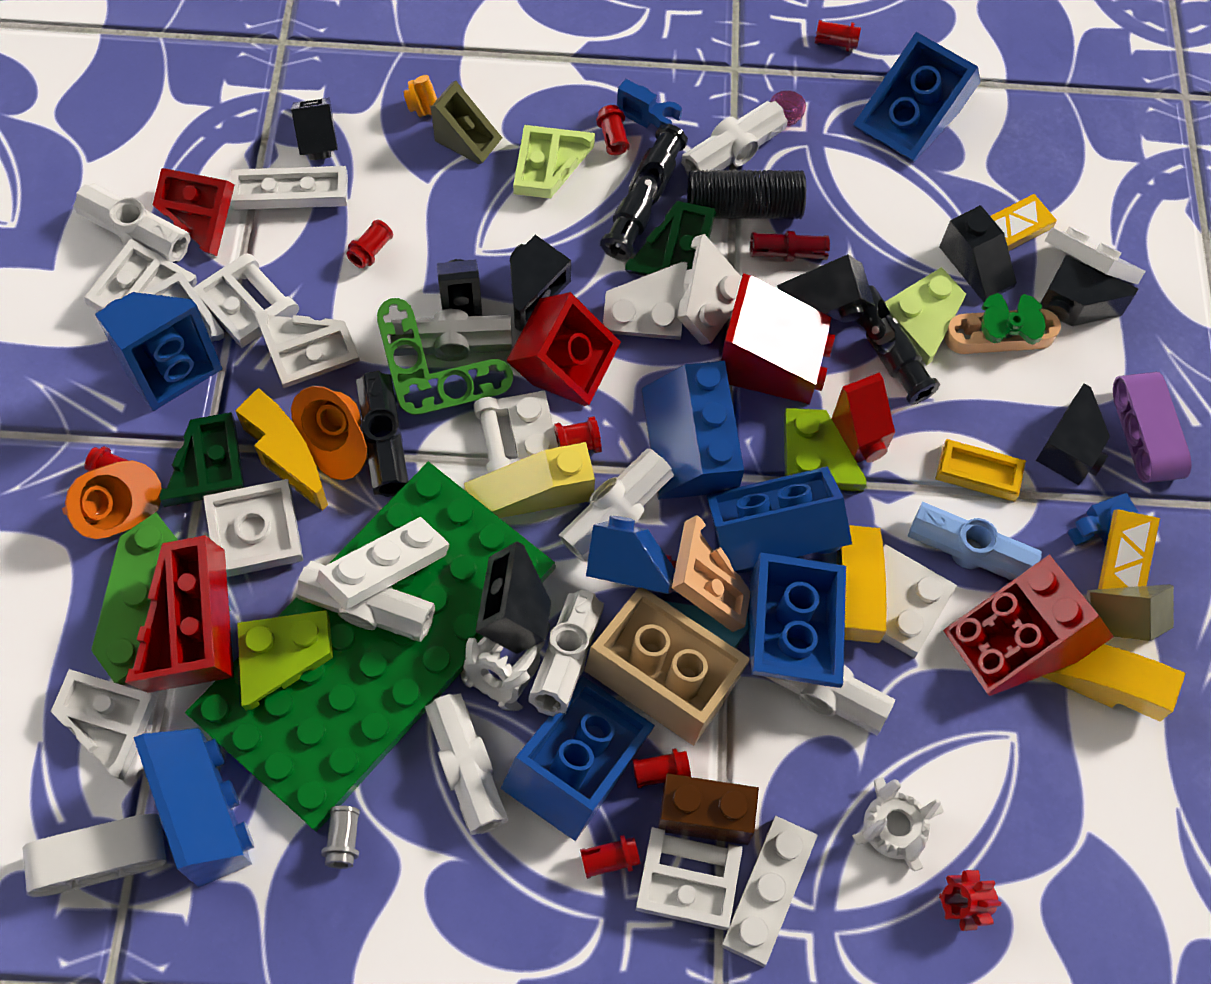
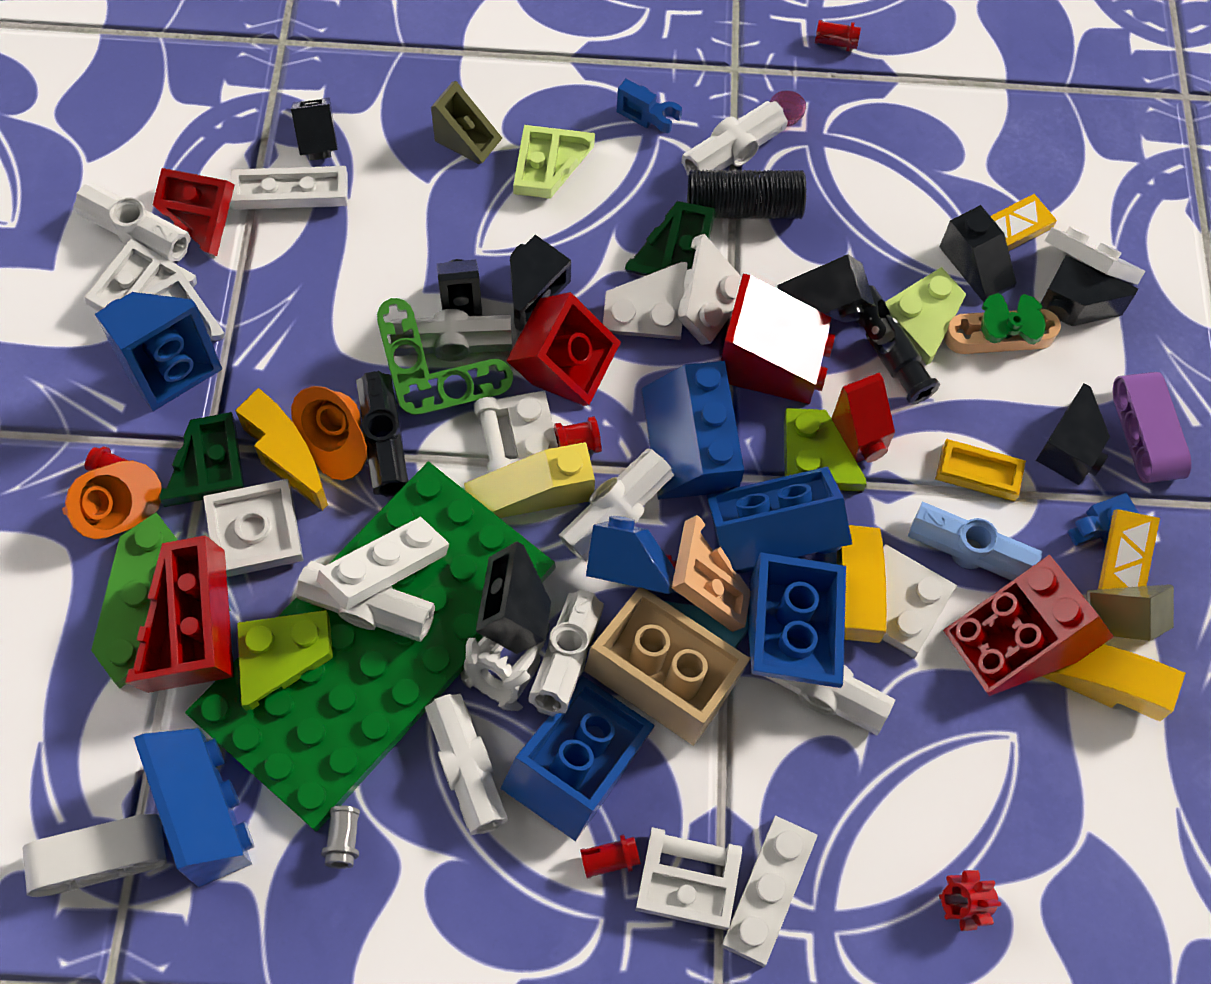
white wing [51,669,157,781] -> none
white plate [193,253,299,348] -> none
white wing [255,311,360,388] -> none
red pin [346,219,394,269] -> none
light orange plate [403,75,437,117] -> none
red pin [596,105,630,156] -> none
black piece [600,124,688,260] -> none
red pin [632,748,691,788] -> none
reddish brown brick [658,774,759,845] -> none
dark red pin [749,231,830,262] -> none
white piece [852,777,944,872] -> none
blue slope [853,32,981,162] -> none

